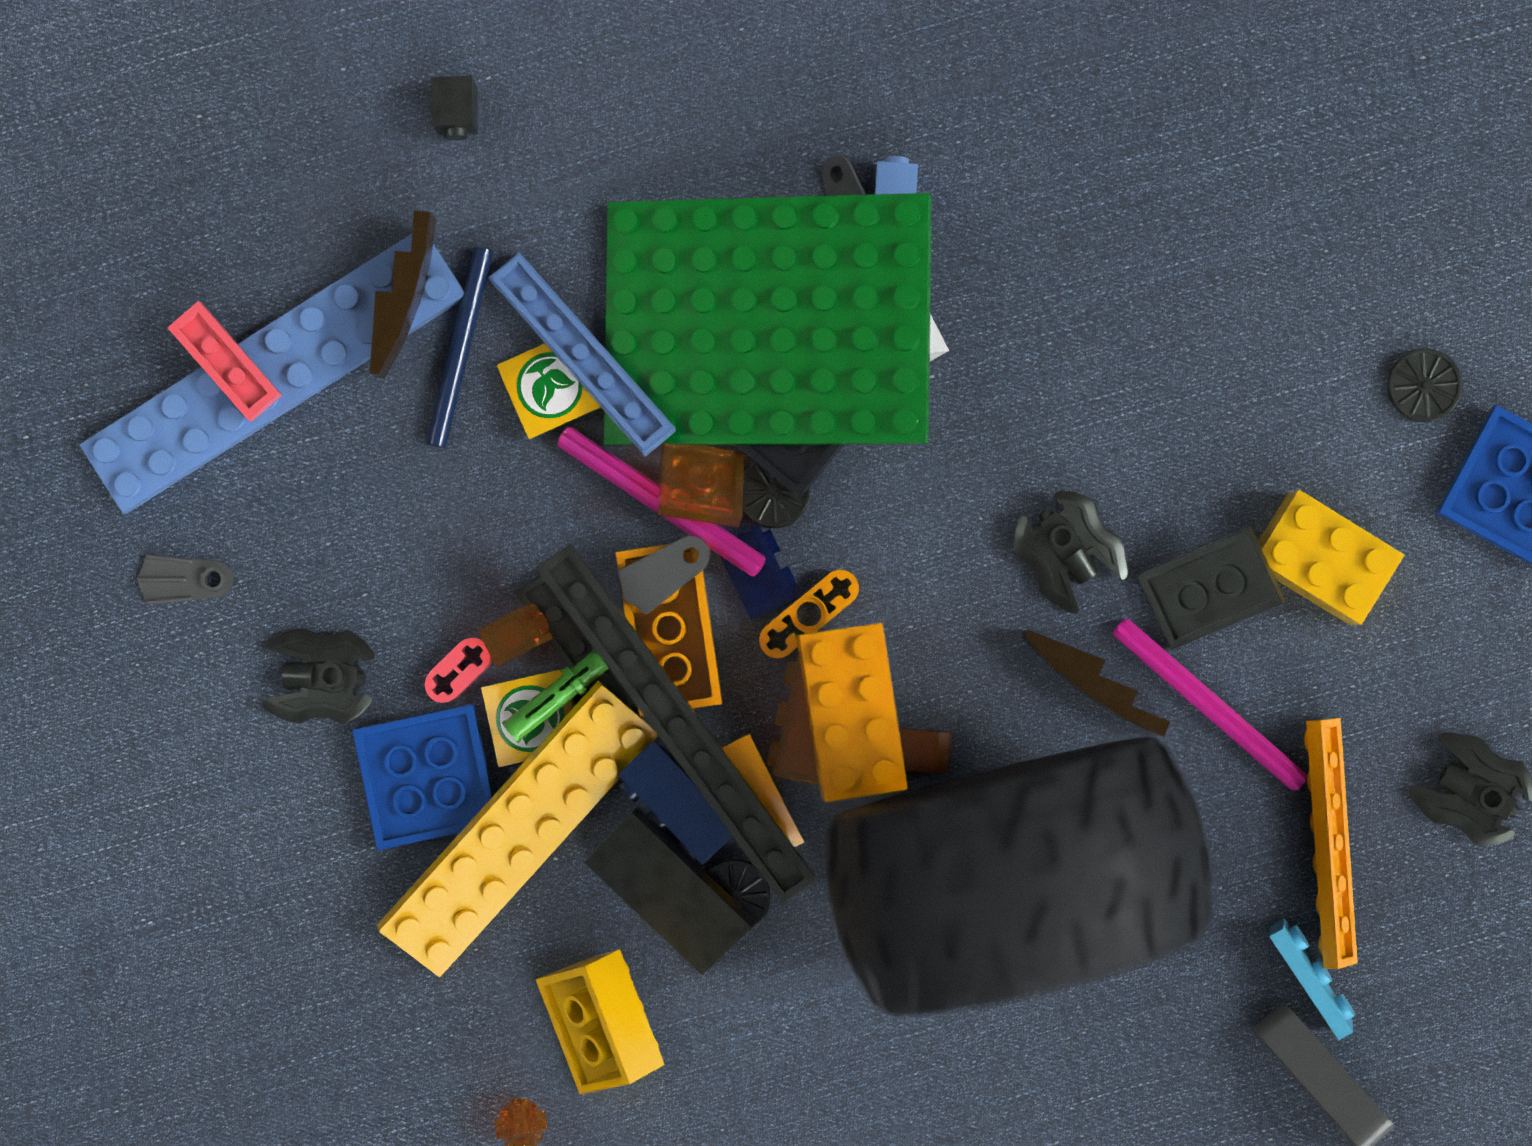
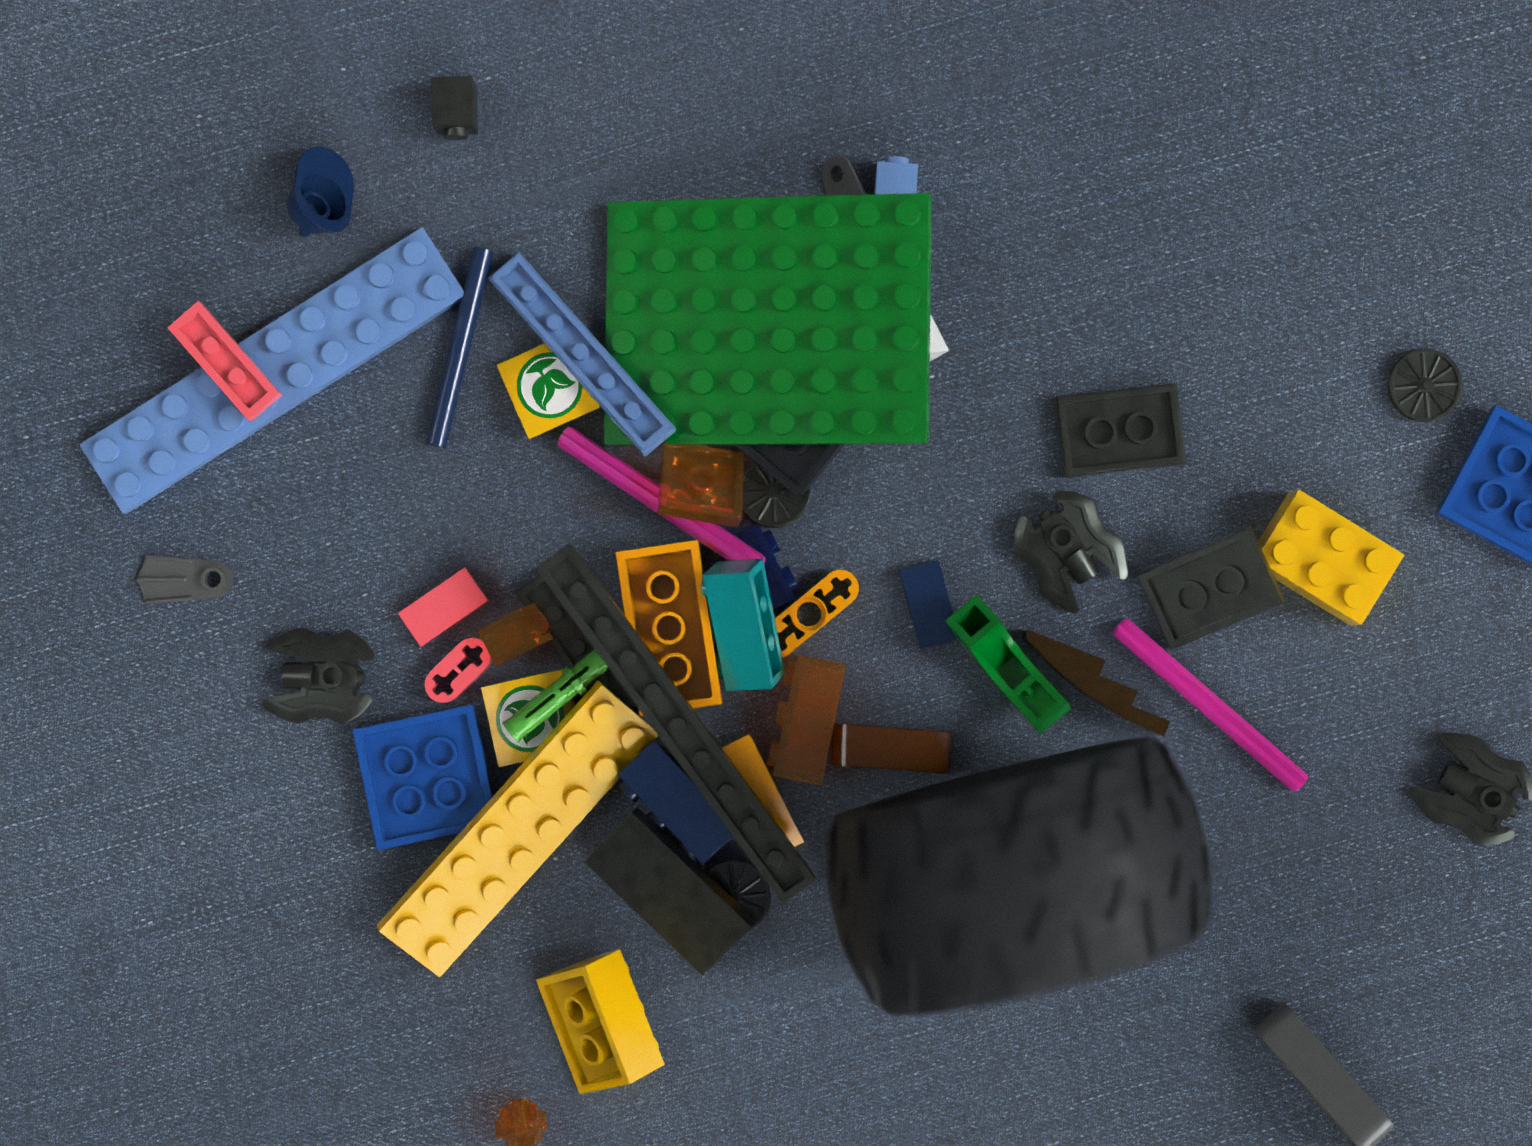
dark brown slope [370,211,436,379] -> none
dark grey piece [618,536,710,615] -> none
light orange brick [796,623,908,802] -> none
medium azure plate [1269,918,1355,1040] -> none
light orange plate [1304,718,1358,969] -> none
none -> dark blue piece [287,146,354,237]
none -> coral tile [398,567,489,647]
none -> teal brick [701,558,785,691]
none -> dark blue tile [899,560,957,649]
none -> green arch [945,594,1071,735]
none -> pearl dark grey tile [1054,383,1186,478]

